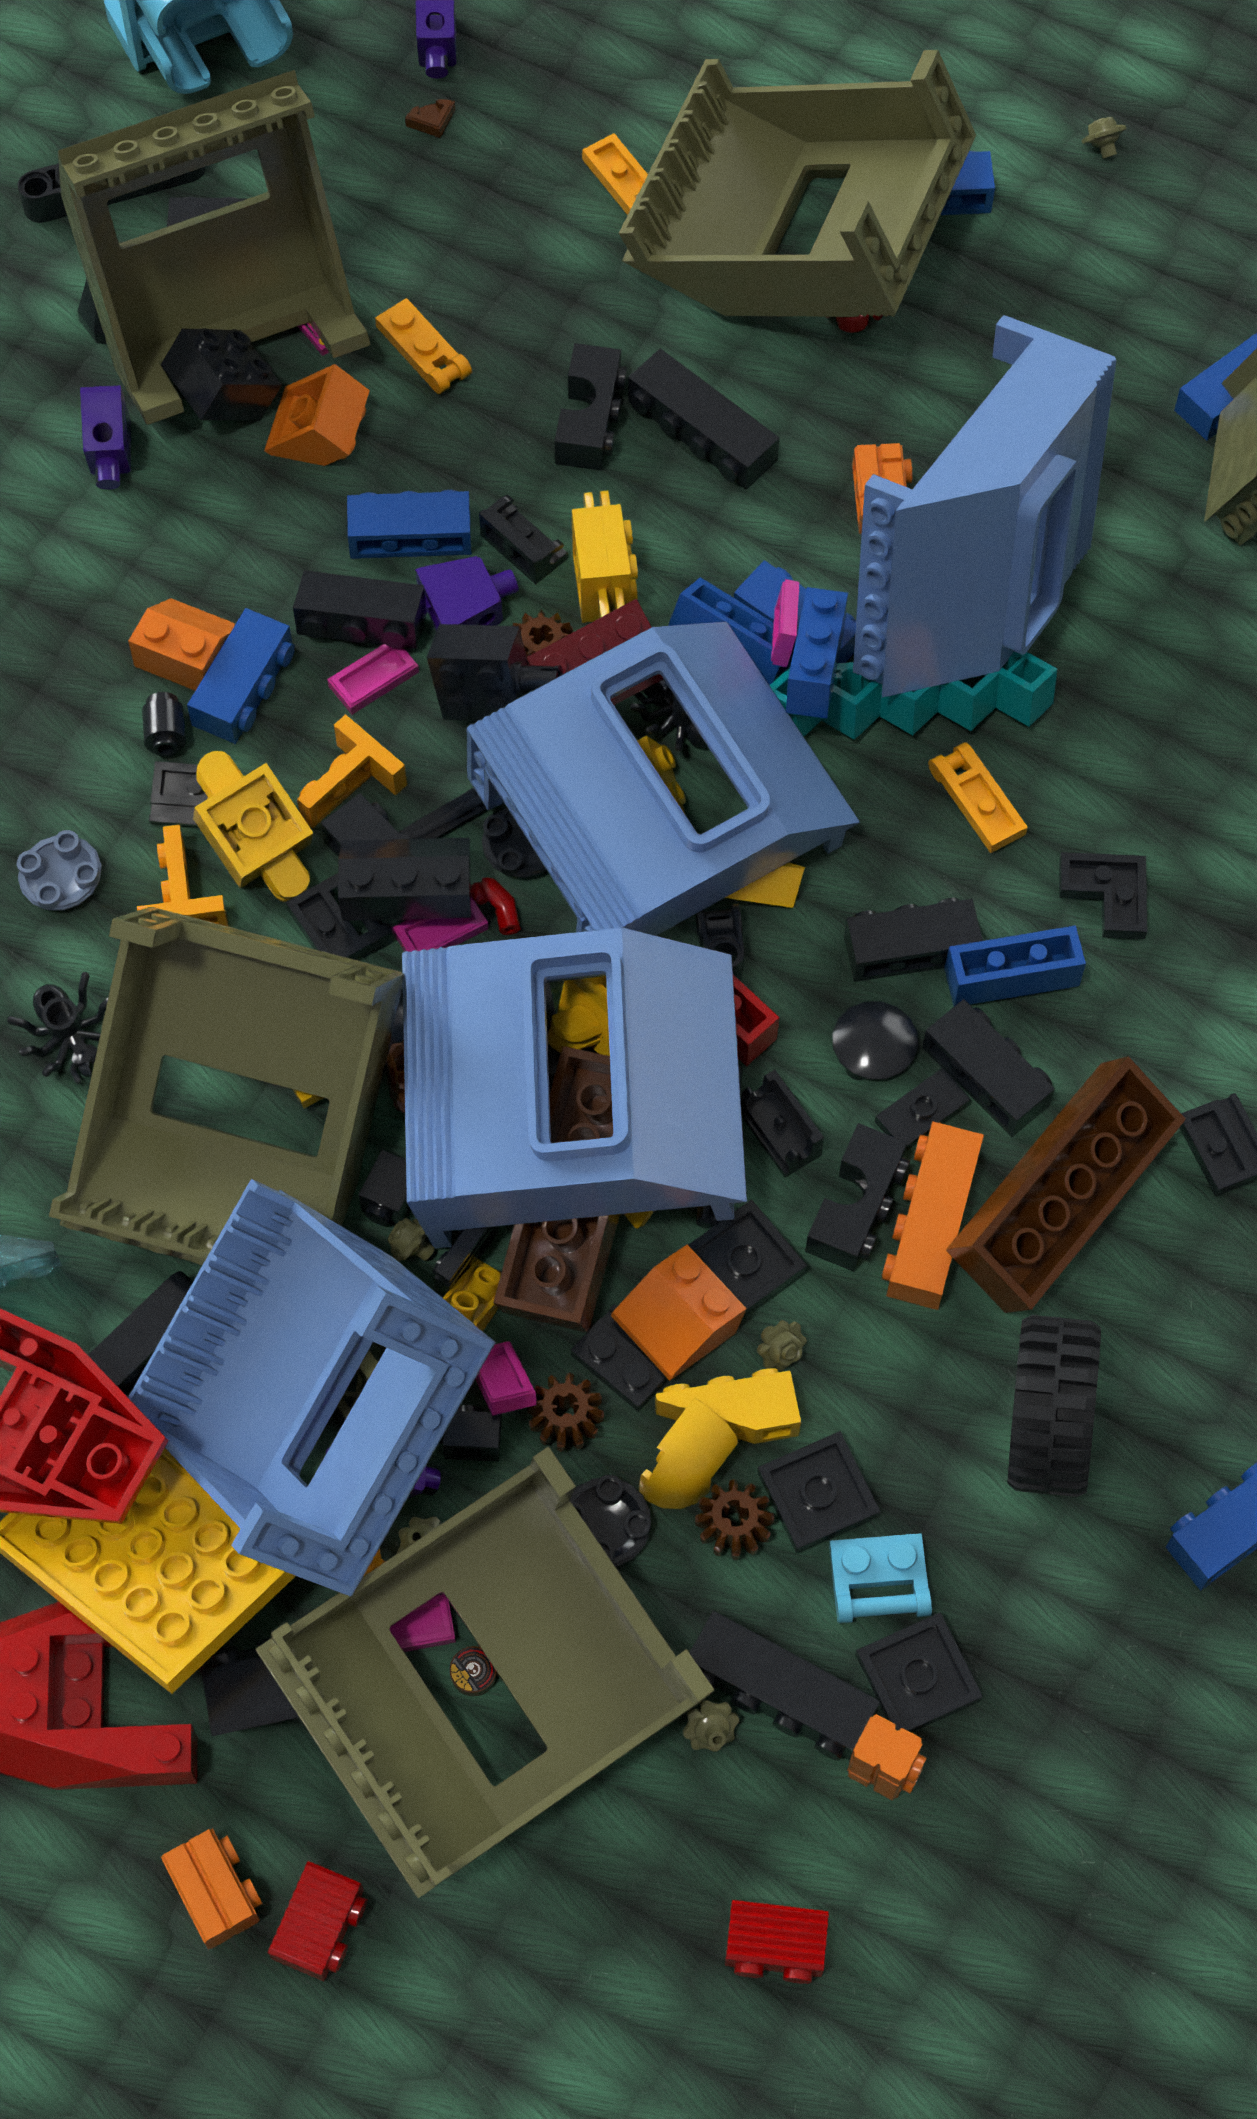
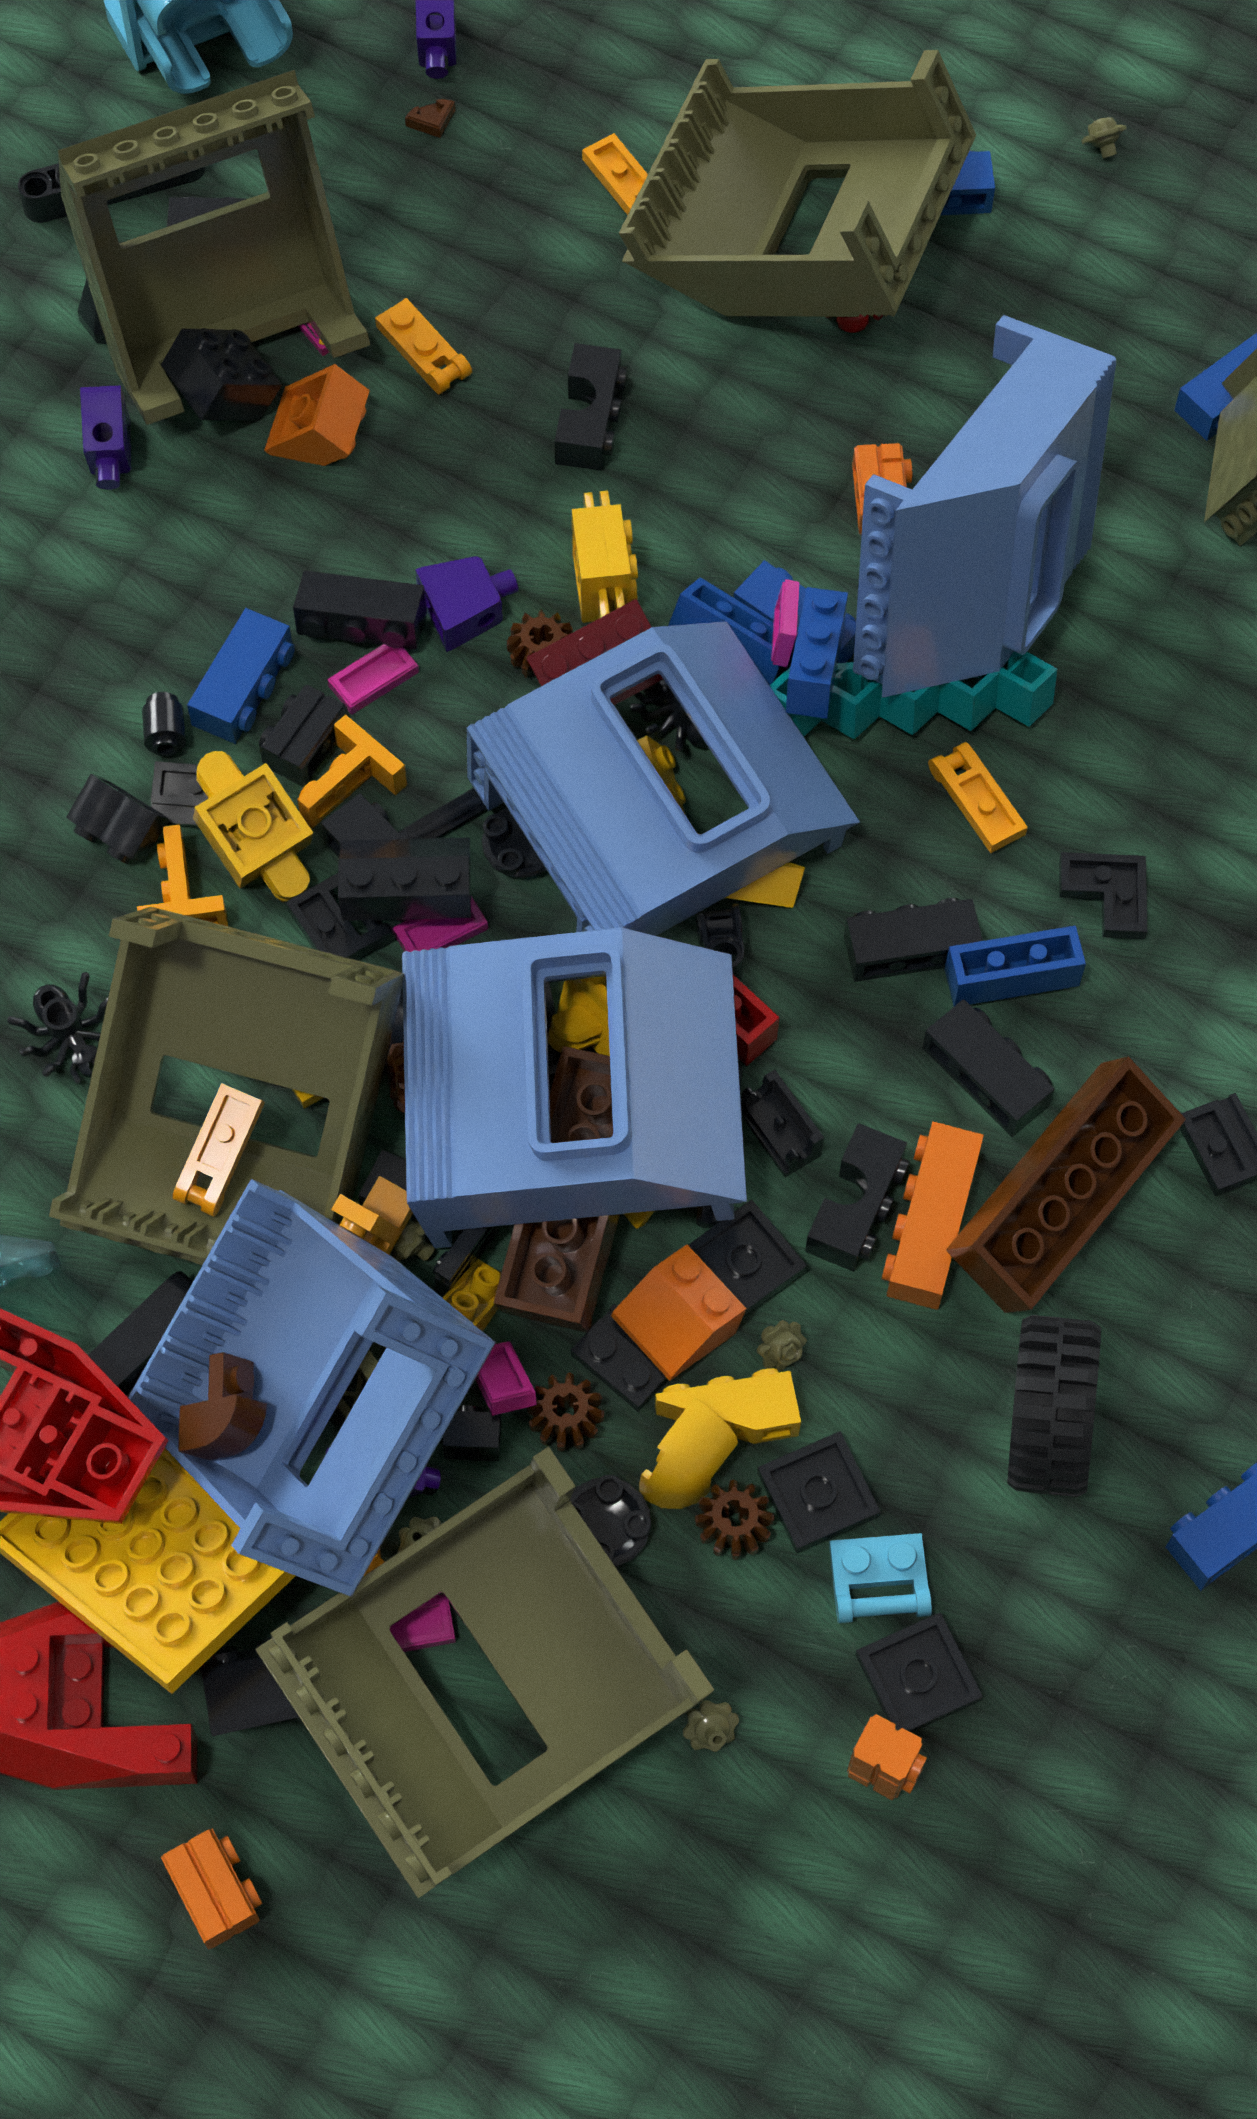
sand blue dish [17,830,102,910] -> none
orange slope [128,598,236,691] -> none
red brick [268,1861,368,1981] -> none
blue brick [347,490,472,559] -> none
black brick [427,624,564,721] -> none
tile [450,1646,497,1696] -> none
red arm [471,877,520,935] -> none
black hinge [479,495,568,585] -> none
black brick [628,348,779,490] -> none
black brick [690,1611,880,1761] -> none
red brick [725,1900,829,1984] -> none
black dish [832,1001,918,1080] -> none
black plate [875,1068,971,1152] -> none
none -> black brick [66,774,169,864]
none -> plate [172,1083,265,1217]
none -> reddish brown brick [178,1352,267,1461]
none -> black brick [259,685,348,787]
none -> light orange bracket [331,1176,413,1255]

